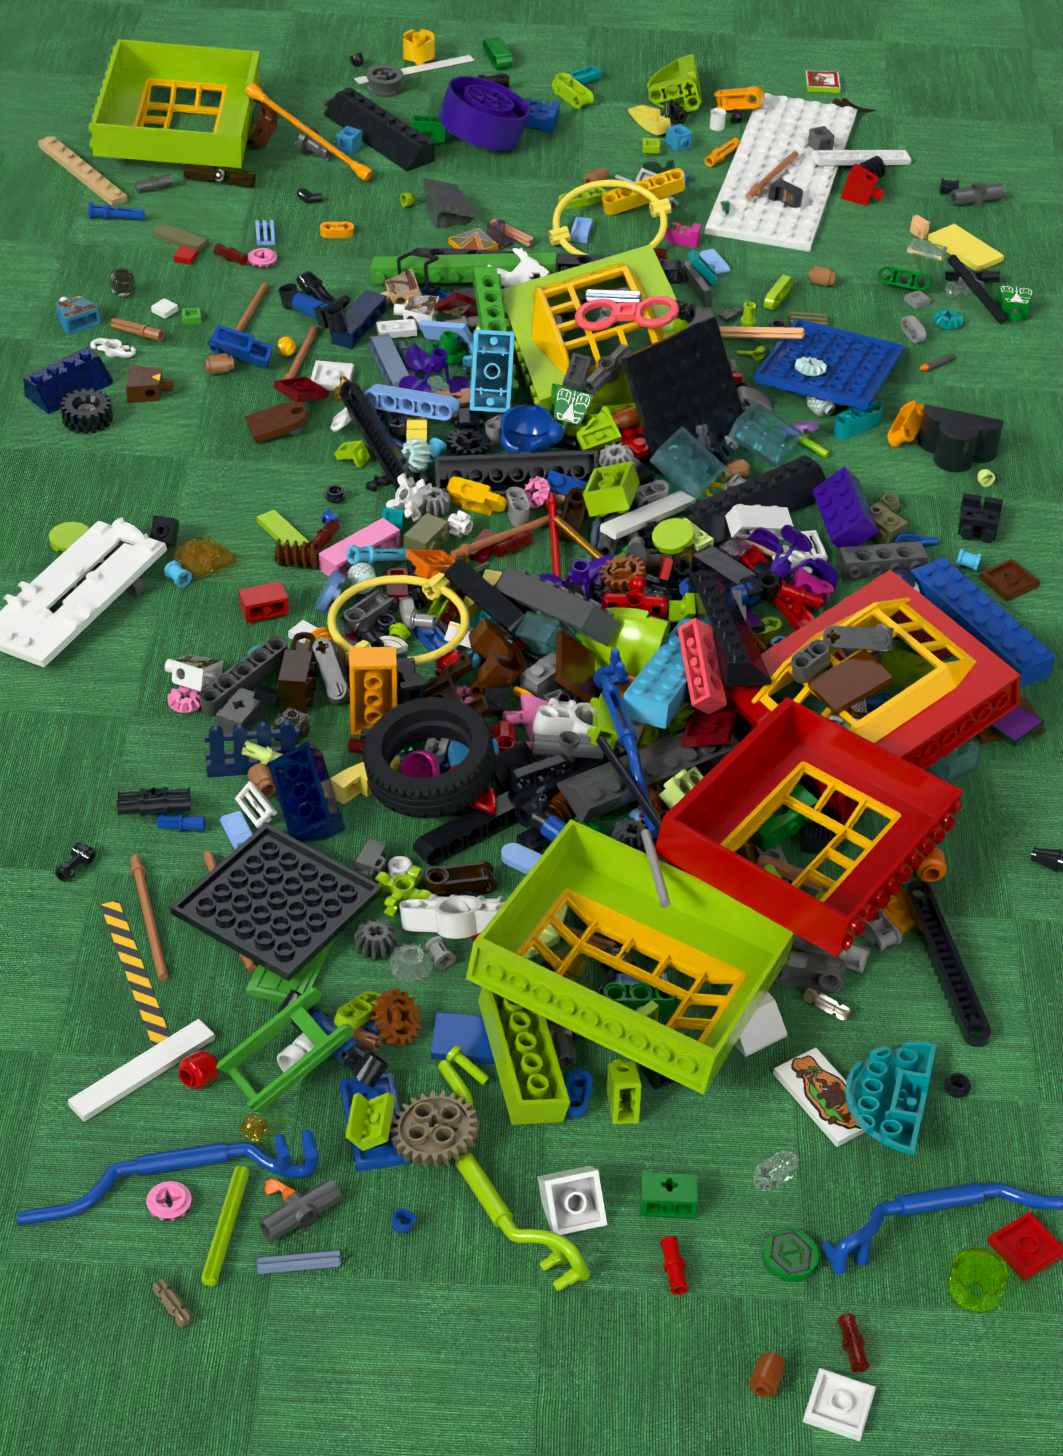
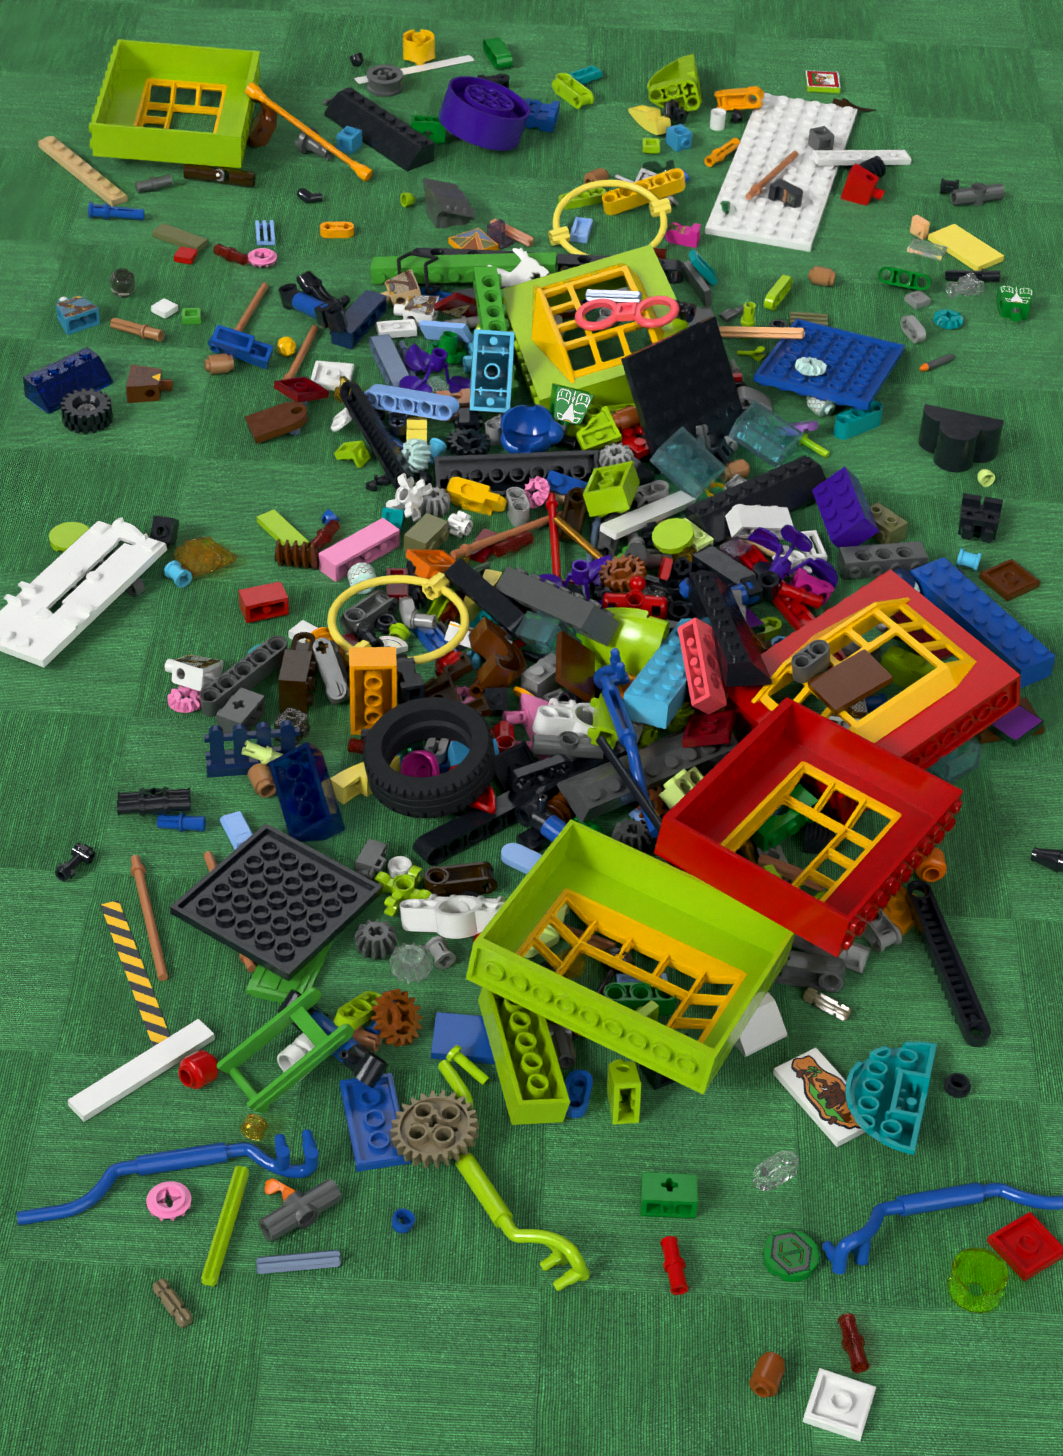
white piece [90,338,136,358] -> none
white tile [235,781,277,829] -> none
black slope [253,684,279,704] -> none
medium blue tile [315,570,346,615] -> none
black plate [325,485,346,503] -> none
lime bracket [346,1092,395,1151] -> none
medium azure pin [347,545,408,564] -> none
white slope [537,1166,607,1235] -> none
dark grey plate [563,352,592,391] -> none
dark grey piece [583,344,633,395] -> none
light grey bar [641,829,671,908] -> none
lime bracket [668,593,696,623] -> none
light blue tile [699,249,730,274] -> none
dark grey piece [823,626,894,651] -> none
olive plate [880,493,900,512] -> none
light orange piece [887,400,924,448] -> none
blue piece [895,533,938,546] -> none
black axle [947,254,1008,324] -> none

